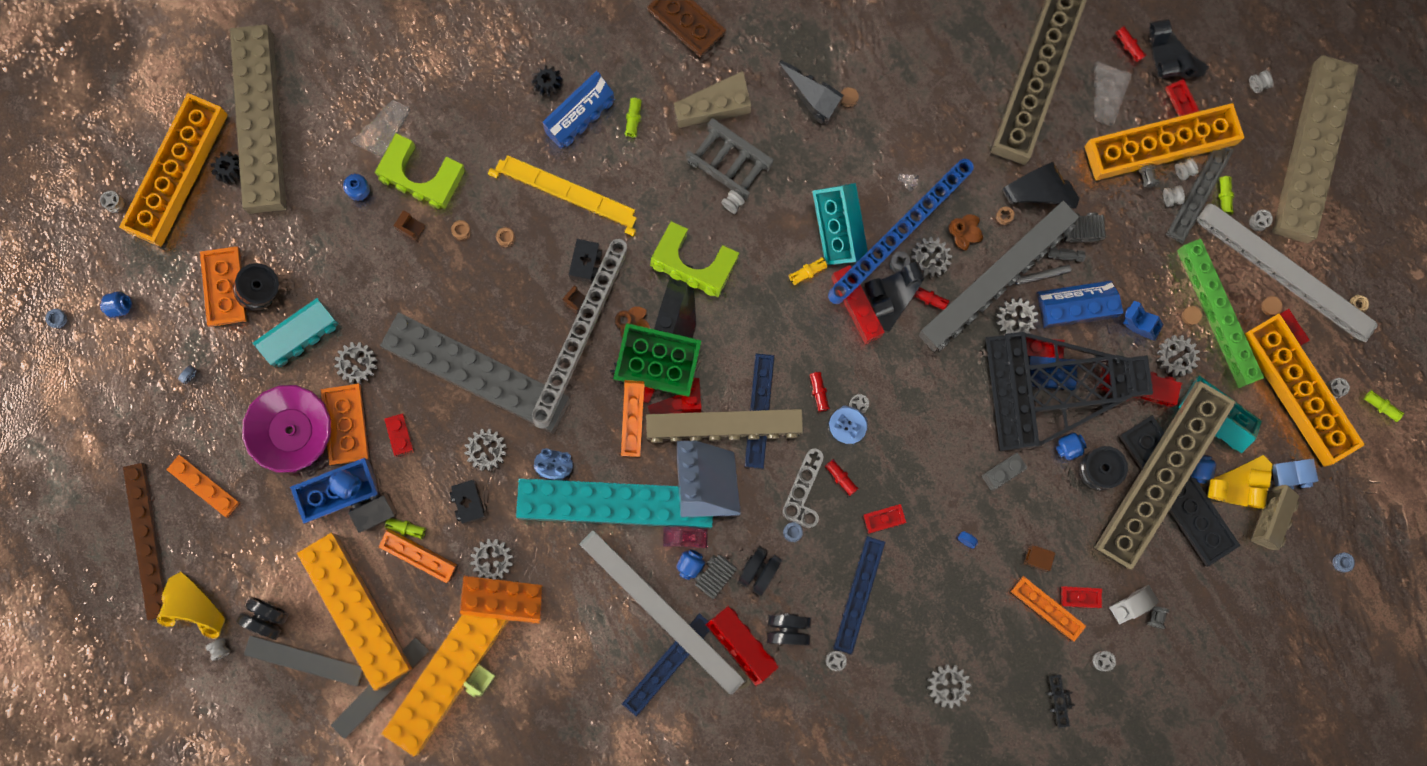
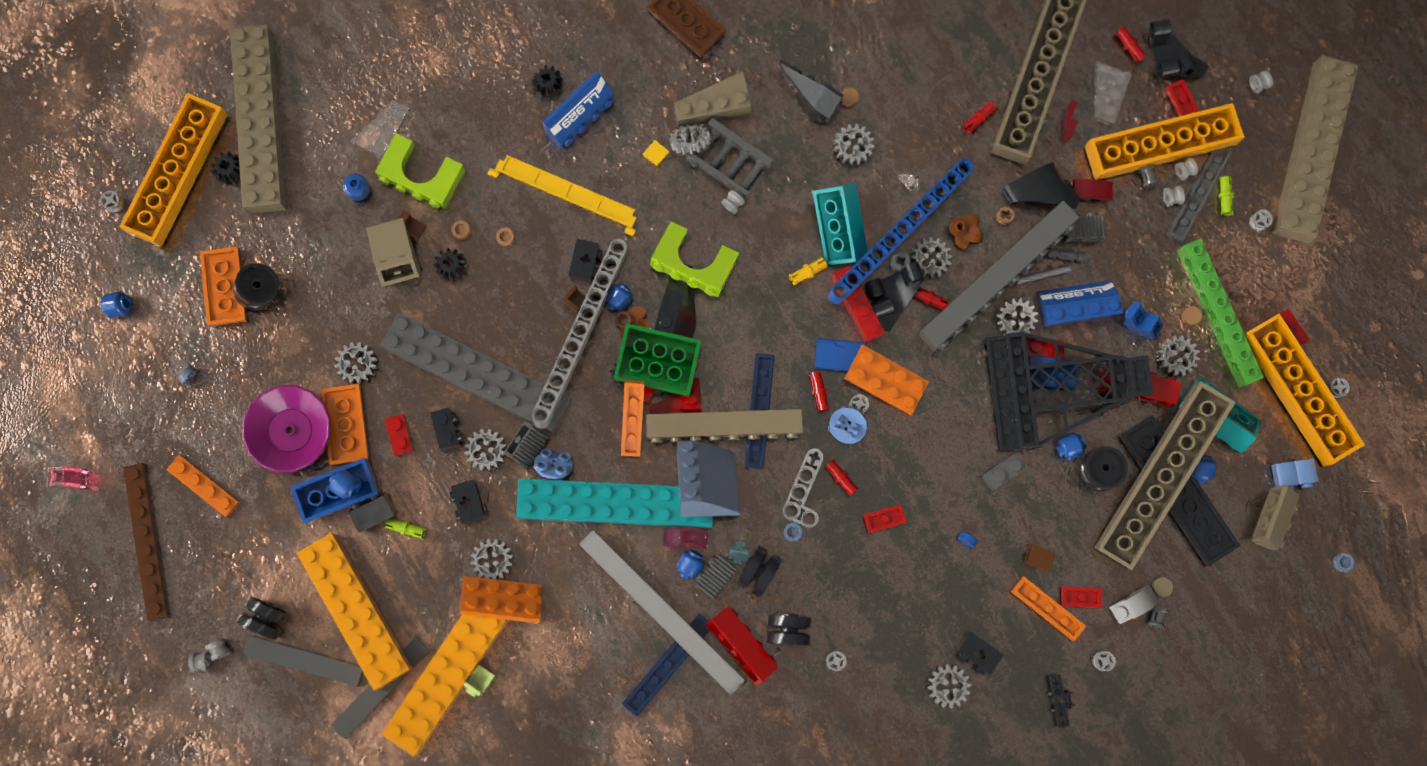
sand blue tile [45,309,67,329] -> none
yellow panel [157,572,225,639] -> none
teal slope [253,298,339,368] -> none
orange plate [379,529,457,583] -> none
lime pin [625,98,642,137] -> none
dark blue tile [833,536,885,655] -> none
light grey beam [1197,204,1378,342] -> none
yellow panel [1208,455,1272,509] -> none
medium nougat tile [1261,296,1282,316] -> none
tan plate [1349,295,1369,313] -> none
lime pin [1364,390,1404,422] -> none
none -> clear pink slope [46,466,89,489]
none -> light grey wheel [188,651,211,673]
none -> dark tan slope [366,217,421,287]
none -> black brick [430,407,463,452]
none -> black gear [433,248,467,280]
none -> dark grey brick [503,421,548,469]
none -> blue head [606,283,633,312]
none -> yellow tile [643,140,669,167]
none -> light grey gear [669,123,711,155]
none -> clear light blue gear [728,541,749,565]
none -> blue piece [815,338,864,372]
none -> light grey gear [833,124,874,165]
none -> orange plate [844,345,929,415]
none -> black brick [955,632,1004,675]
none -> red pin [962,101,998,134]
none -> dark red slope [1062,99,1078,143]
none -> dark red slope [1073,179,1113,202]
none -> dark tan tile [1152,577,1173,597]

